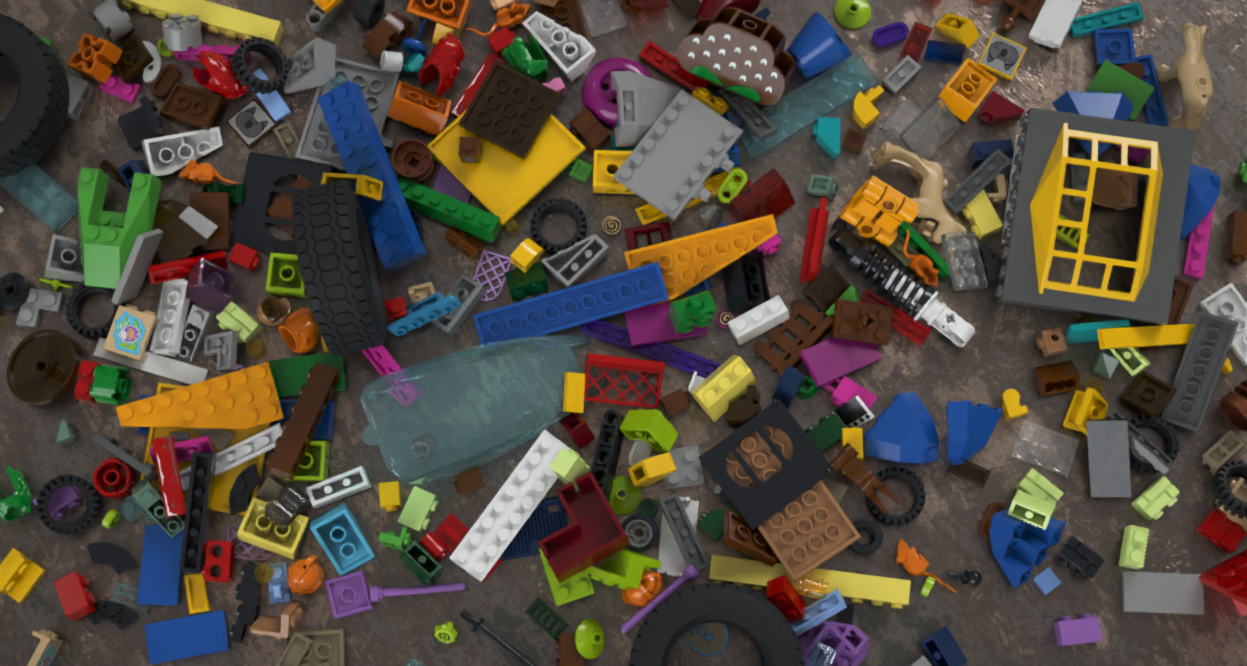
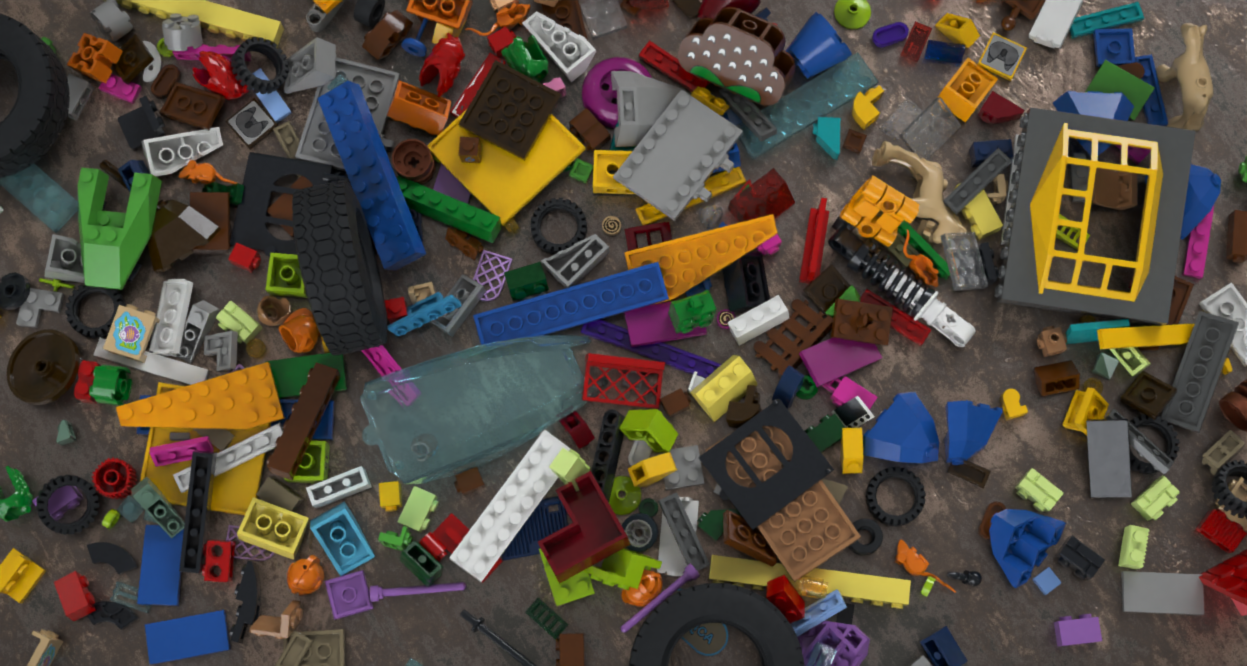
dark grey plate [92,434,159,482] -> none
light grey tile [111,229,164,305] -> none
red tile [148,250,228,284] -> none
red tile [152,436,186,518] -> none
yellow tile [184,572,211,615] -> none
clear purple brick [185,258,235,314] -> none
black tile [229,464,262,516] -> none
clear yellow plate [255,564,274,583] -> none
clear smoke brick [264,483,310,531] -> none
light blue hinge [266,562,292,604] -> none
yellow panel [320,173,383,201] -> none
white piece [380,50,403,72] -> none
teal plate [401,53,425,72] -> none
lime piece [434,621,458,644] -> none
yellow brick [510,238,545,273] -> none
yellow tile [563,372,585,413] -> none
lime dish [575,618,605,659] -> none
lime plate [717,169,747,204] -> none
sand green bracket [807,174,839,201] -> none
reddish brown flag [830,443,900,514] -> none
light grey plate [882,55,921,94] -> none
yellowish green brick [1008,490,1056,530] -> none
clear plate [1010,420,1080,478] -> none

